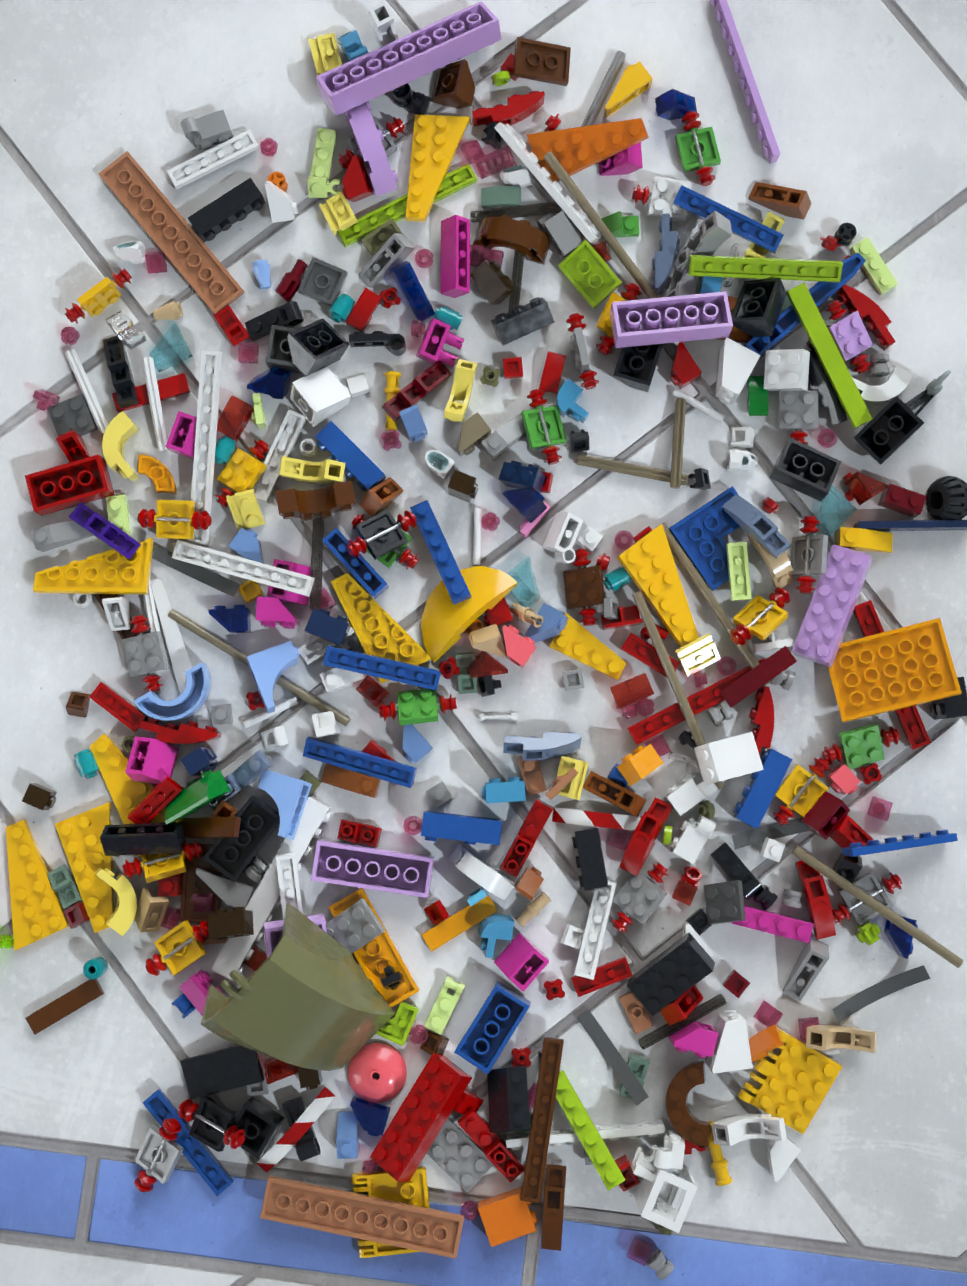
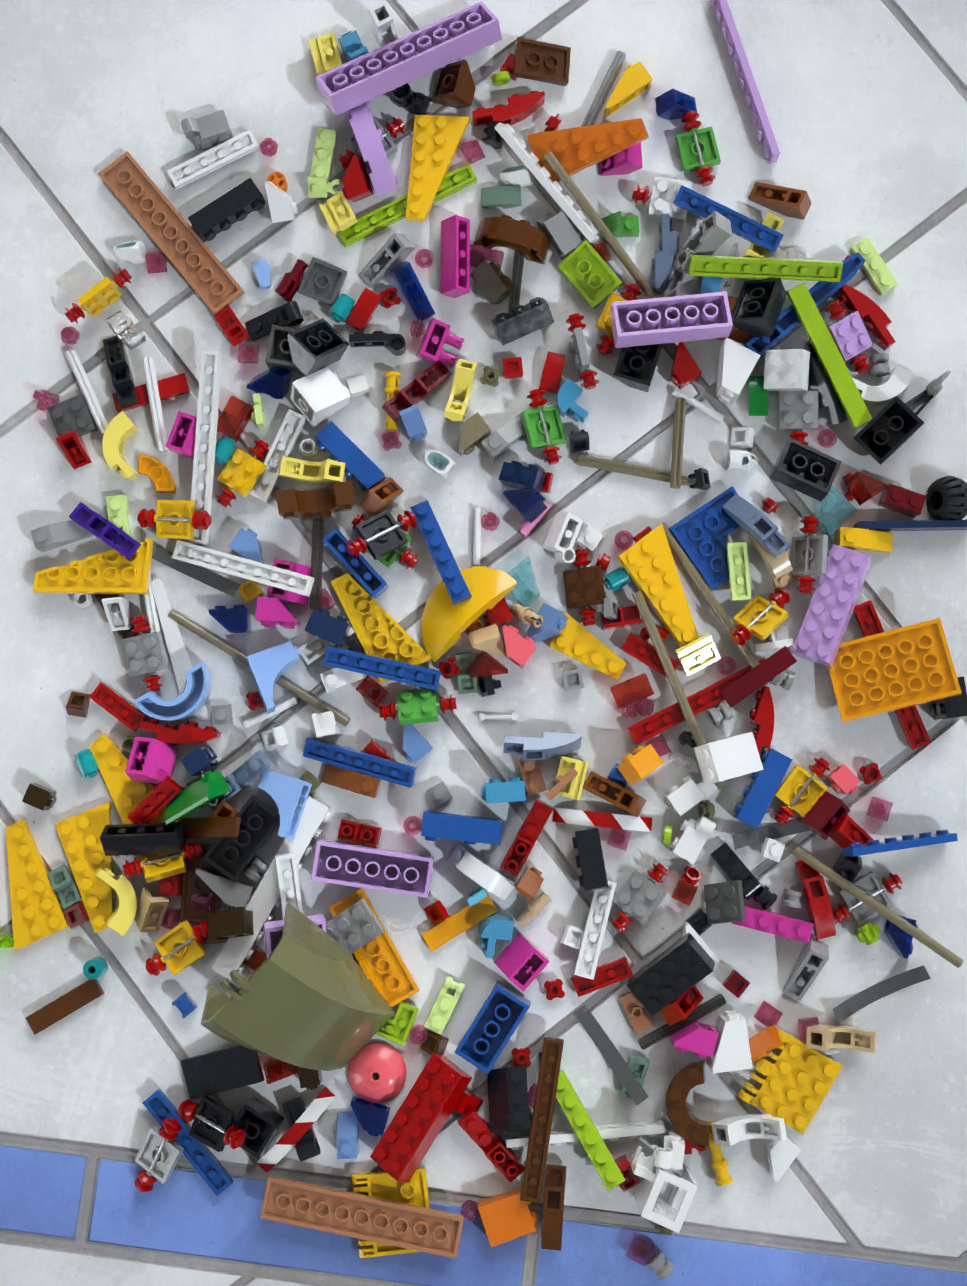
red brick [25,454,115,516] -> none
clear light blue wing [150,323,193,372] -> none
tan cone [153,301,183,321] -> none
dark pink slope [179,969,225,1016] -> none
light yellow plate [226,489,265,531] -> none
light grey plate [247,1072,269,1096] -> none
olive plate [361,218,403,256] -> none
clear pink plate [362,1159,380,1173] -> none
black tile [381,965,405,990] -> none
light grey plate [426,1117,493,1193] -> none
teal brick [434,306,463,330] -> none
dark brown brick [447,470,479,503] -> none
clear smoke axle [470,202,562,223] -> none
clear pink slope [475,144,517,179] -> none
red slope [619,797,673,877] -> none
clear pink plate [694,670,708,689] -> none
red plate [820,235,841,251] -> none
bright green plate [822,722,900,770] -> none
black wheel [834,223,857,246] -> none

